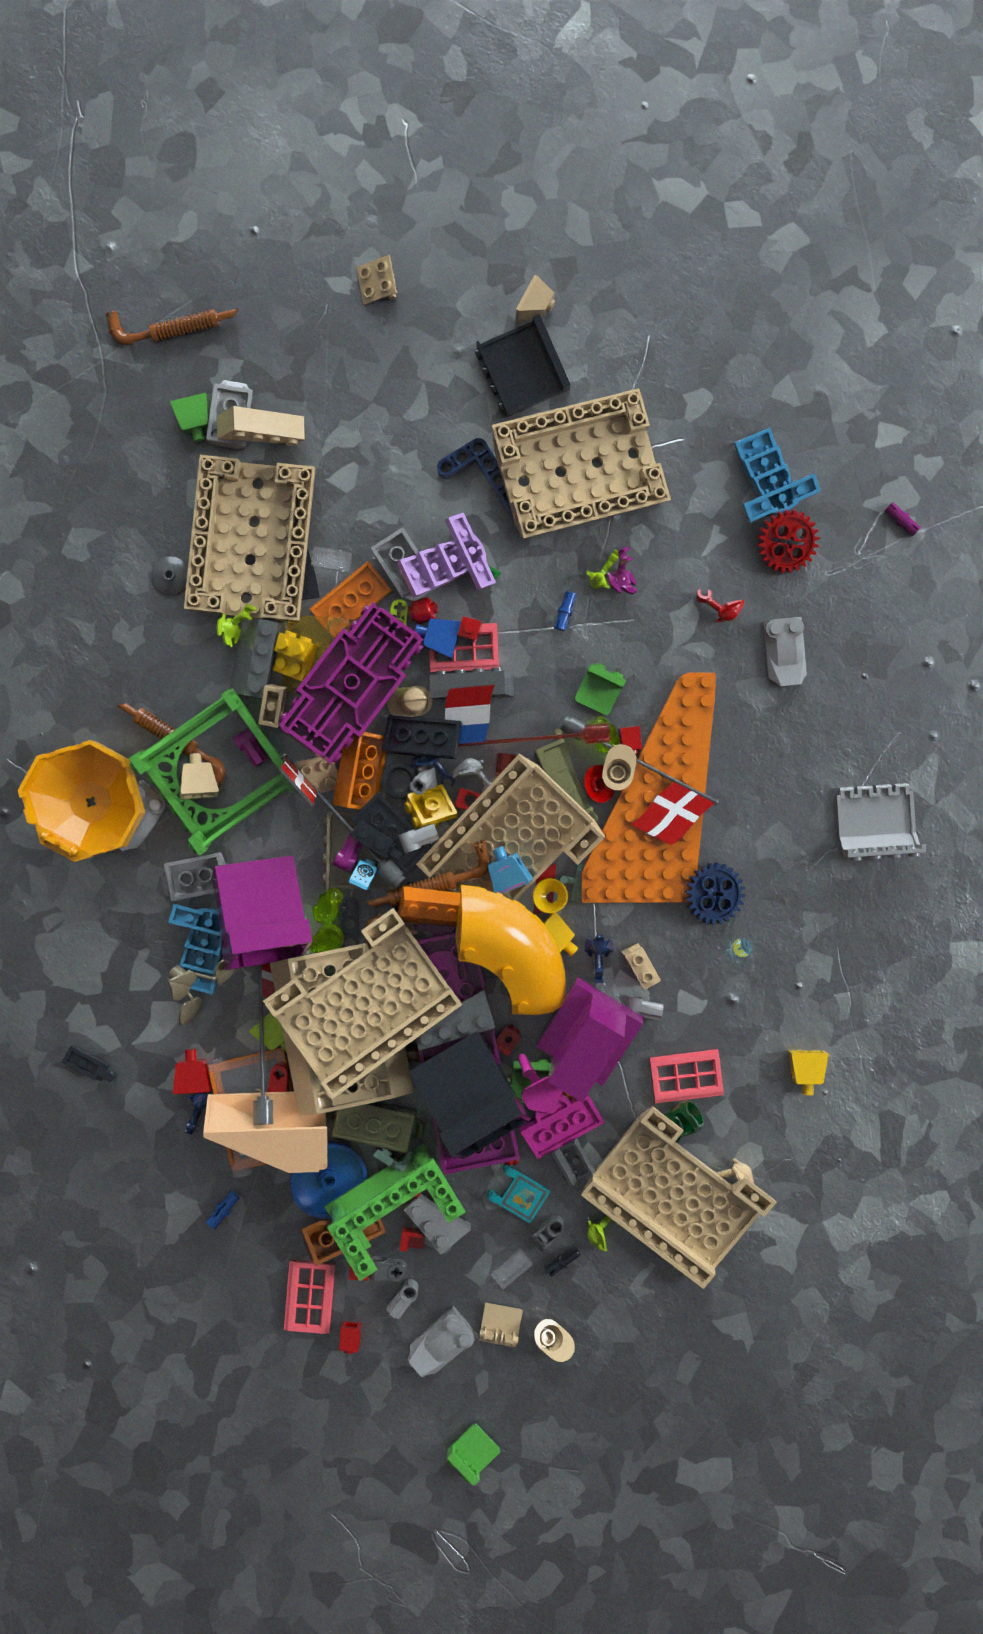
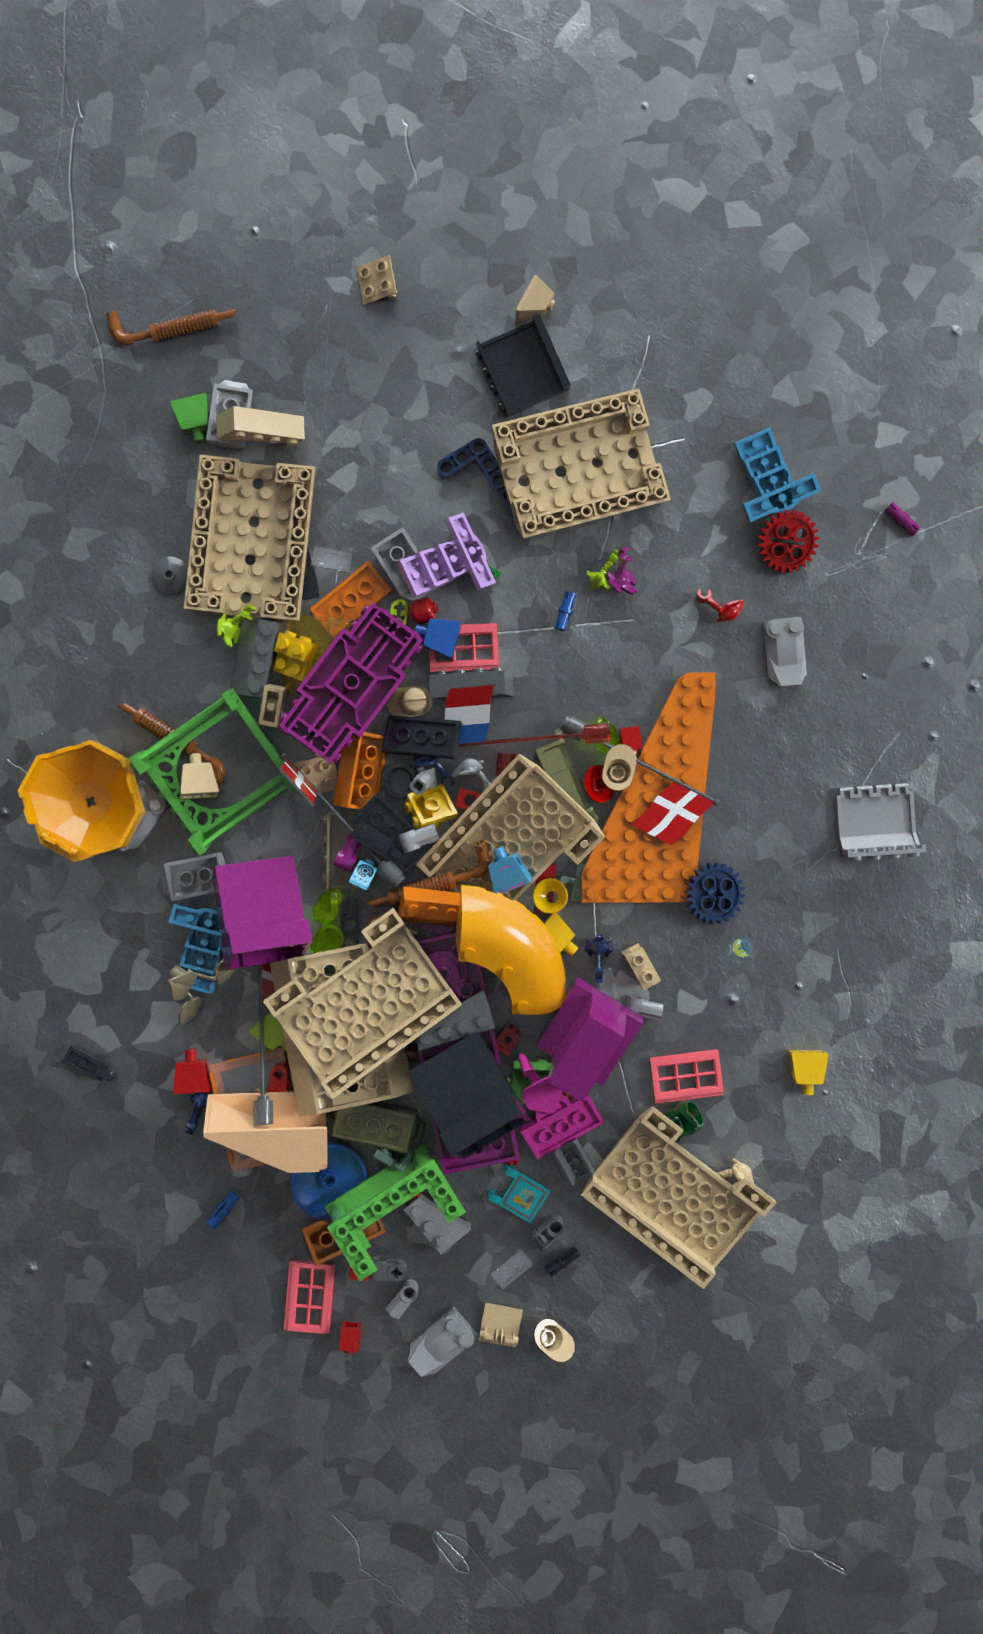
magenta piece [233,727,268,768] -> none
red panel [400,1226,425,1252] -> none
bright green bracket [447,1424,500,1486] -> none
red brick [458,616,482,643] -> none
bright green bracket [575,663,626,715] -> none
lime piece [587,1215,613,1252] -> none

